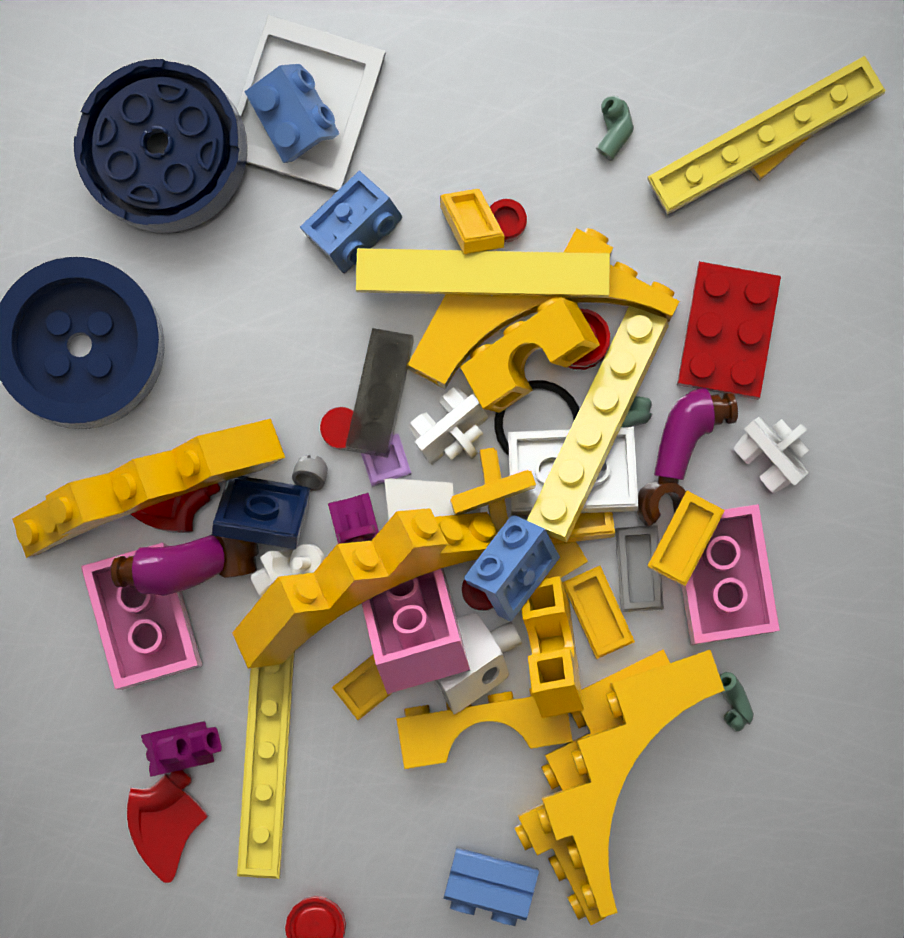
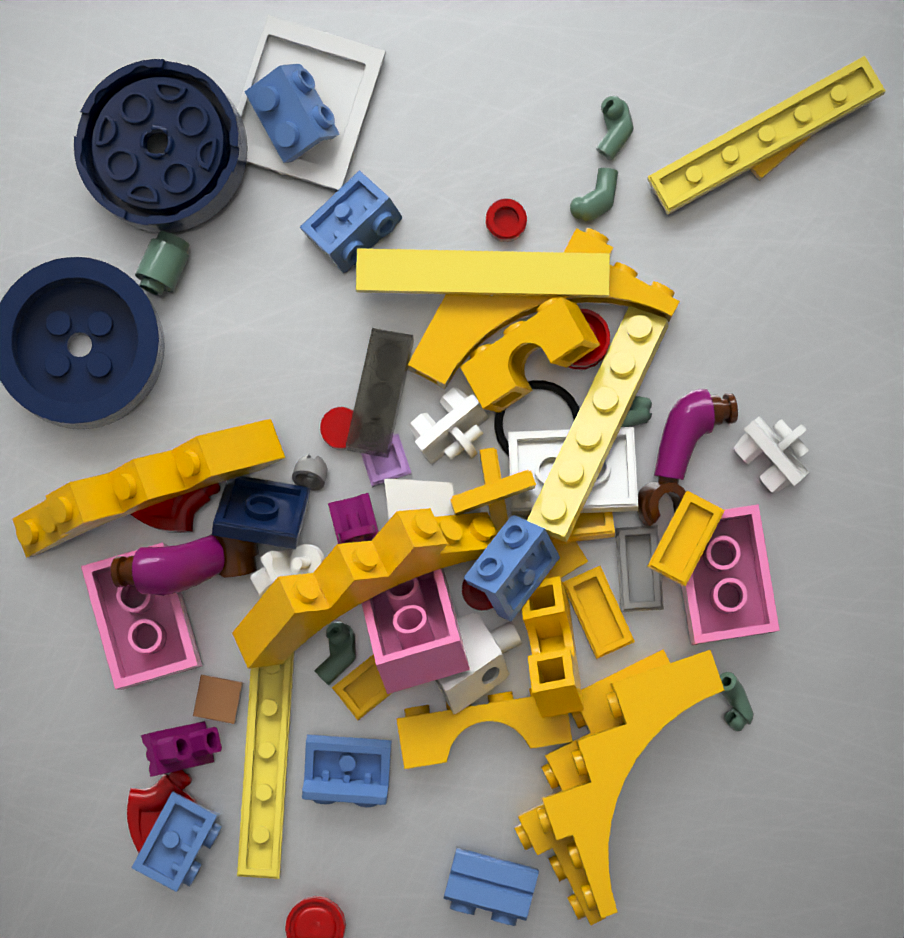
yellow tile [440,189,504,254] -> none
red plate [677,261,781,400] -> none
none -> medium blue bracket [131,791,222,892]
none -> sand green brick [135,231,190,296]
none -> medium nougat tile [193,675,243,724]
none -> medium blue bracket [302,734,392,807]
none -> sand green arm [314,621,356,686]
none -> sand green arm [570,168,618,221]

